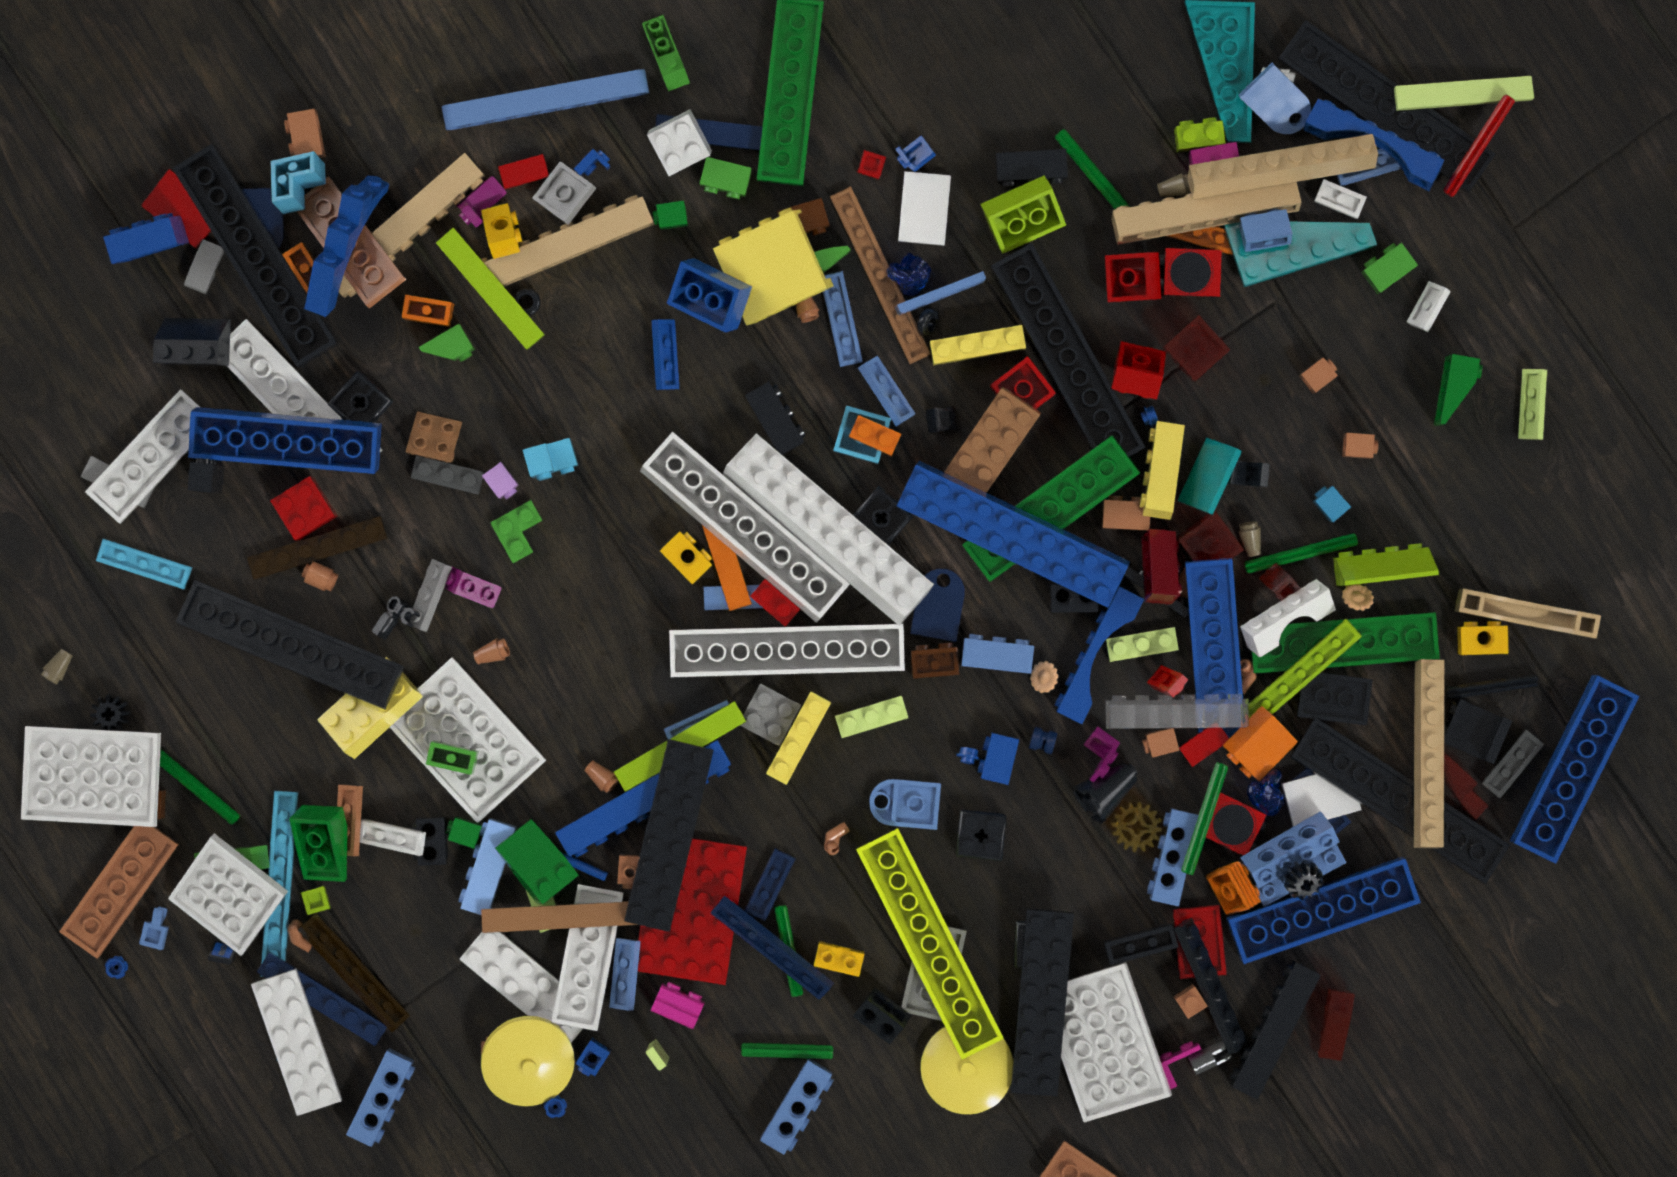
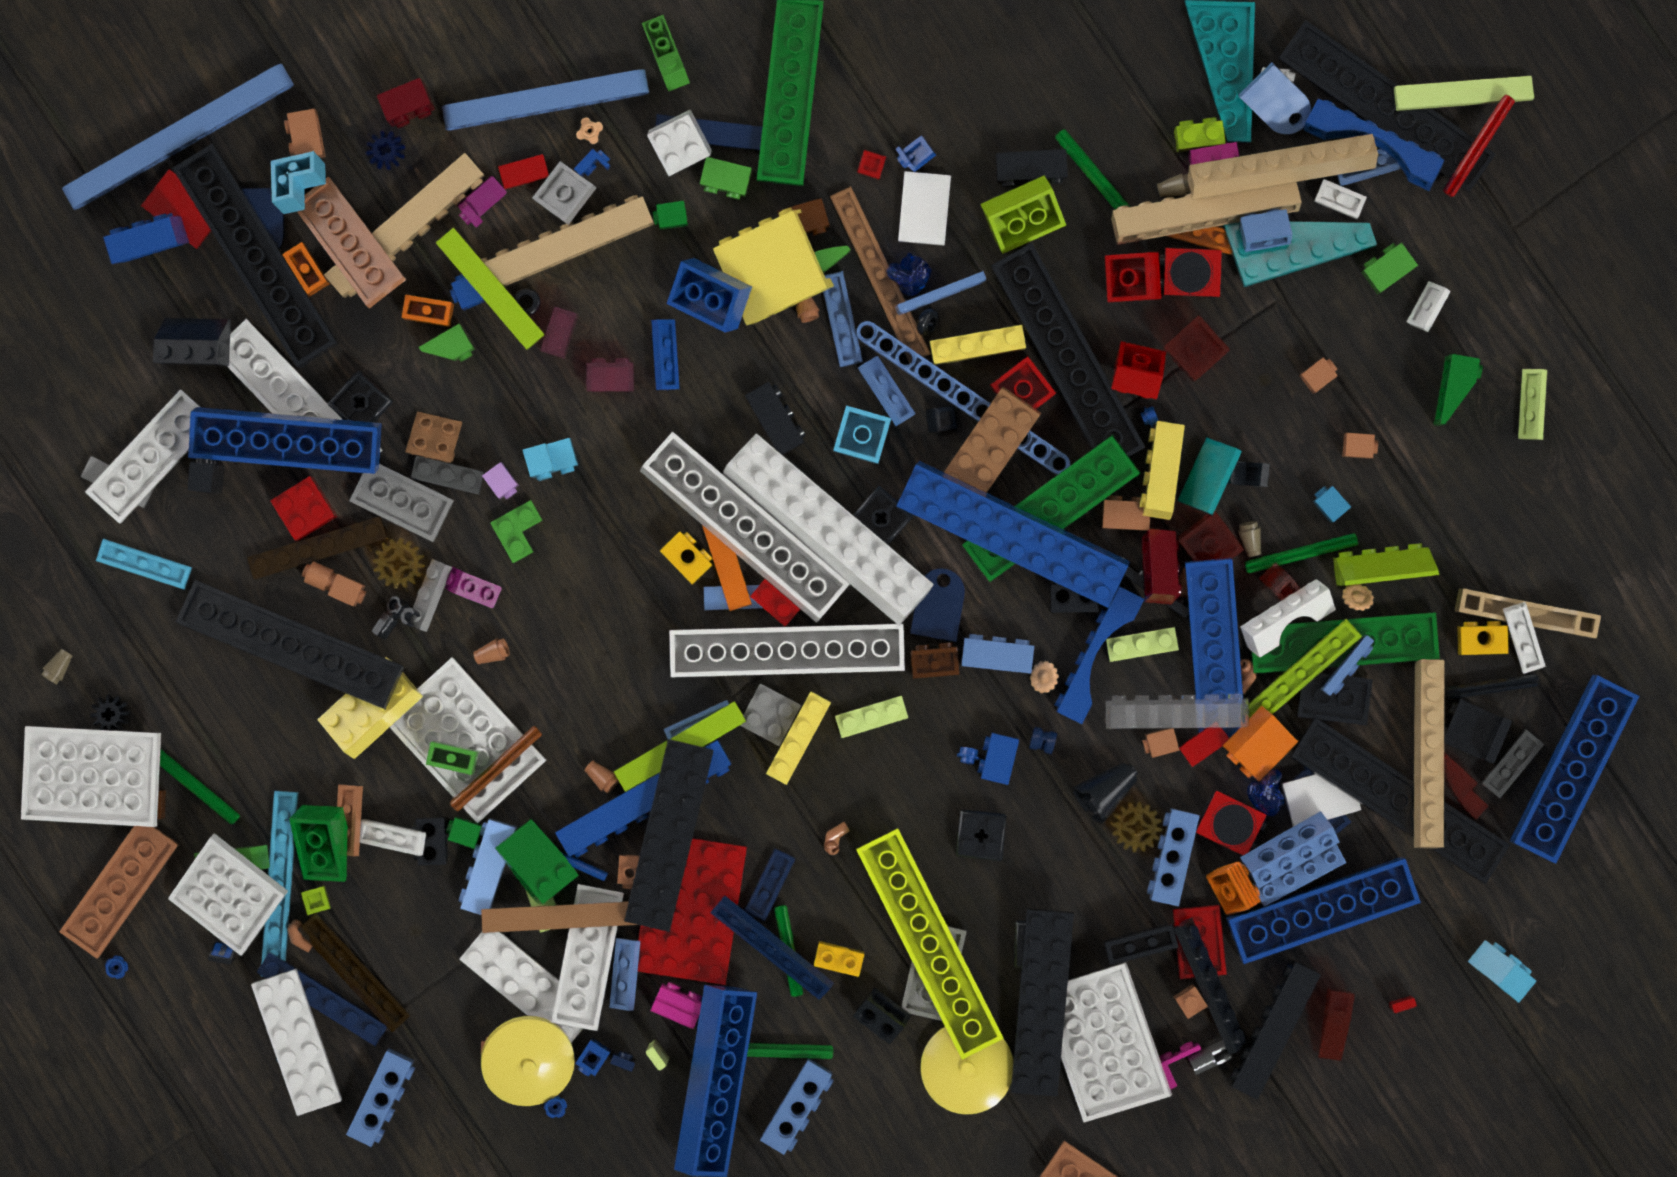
medium blue plate [139,906,169,950] -> none
light grey slope [184,239,224,294] -> none
blue arch [304,175,389,317] -> none
yellow brick [481,203,522,259] -> none
orange brick [849,415,901,457] -> none
medium blue tile [869,779,941,830] -> none
magenta bracket [1084,727,1120,782] -> none
red plate [1147,665,1188,698] -> none
green axle [1181,762,1228,875] -> none
black gear [1283,859,1324,901] -> none
none -> medium blue beam [62,64,294,210]
none -> nougat brick [328,574,367,606]
none -> light grey plate [350,464,454,542]
none -> clear blue gear [366,130,406,170]
none -> clear yellow gear [373,538,424,589]
none -> dark red brick [377,78,435,128]
none -> blue brick [450,274,485,310]
none -> dark orange axle [450,726,542,811]
none -> clear pink brick [540,306,579,360]
none -> light nougat plate [576,118,603,144]
none -> clear pink brick [587,358,635,392]
none -> dark blue plate [610,1051,636,1072]
none -> blue brick [674,985,757,1177]
none -> medium blue beam [856,321,1070,474]
none -> medium blue plate [1320,635,1374,696]
none -> red tile [1389,996,1417,1013]
none -> medium azure brick [1468,940,1536,1003]
none -> white tile [1503,602,1546,674]

